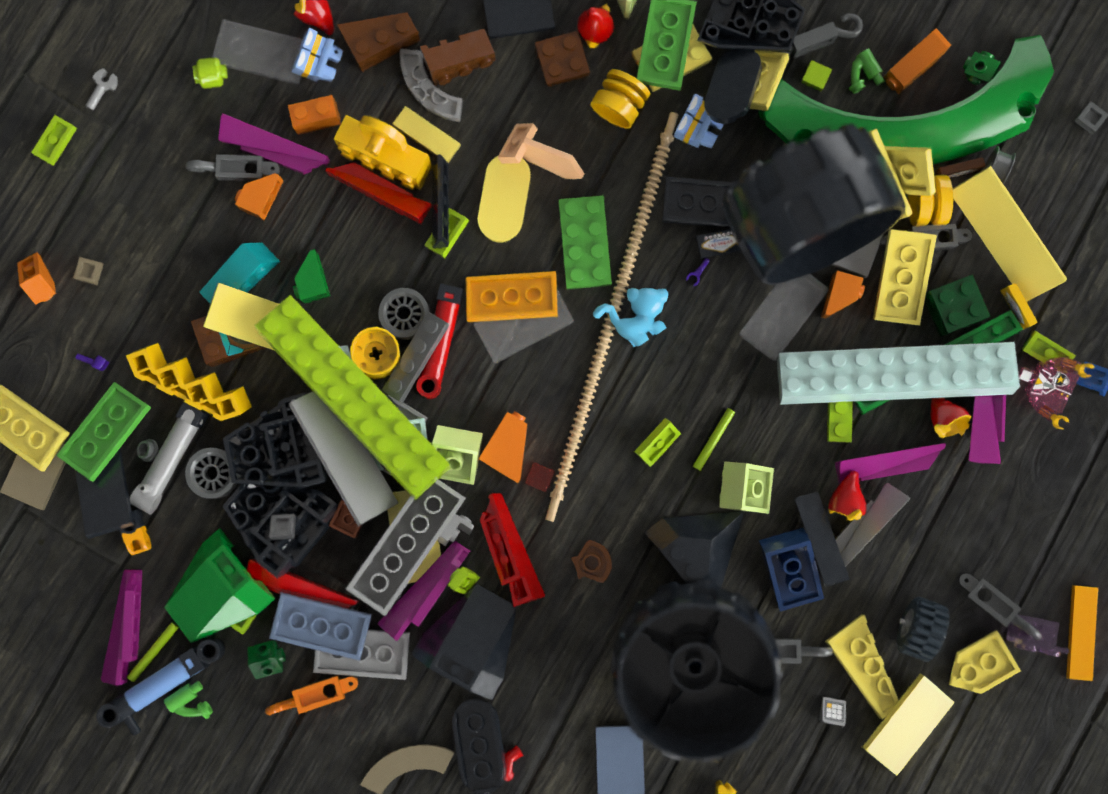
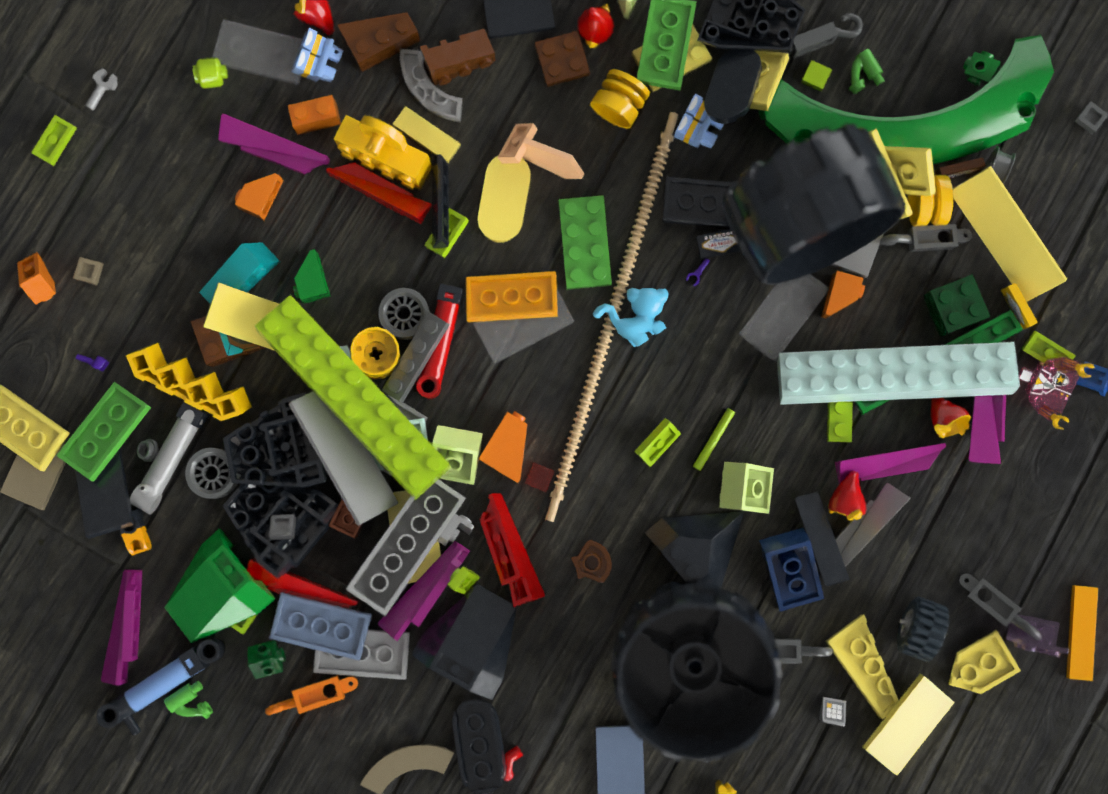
lime bar [127,622,179,682] -> none
dark grey piece [185,154,280,181] -> none
light yellow plate [873,229,937,325] -> none
orange slope [884,28,951,94] -> none

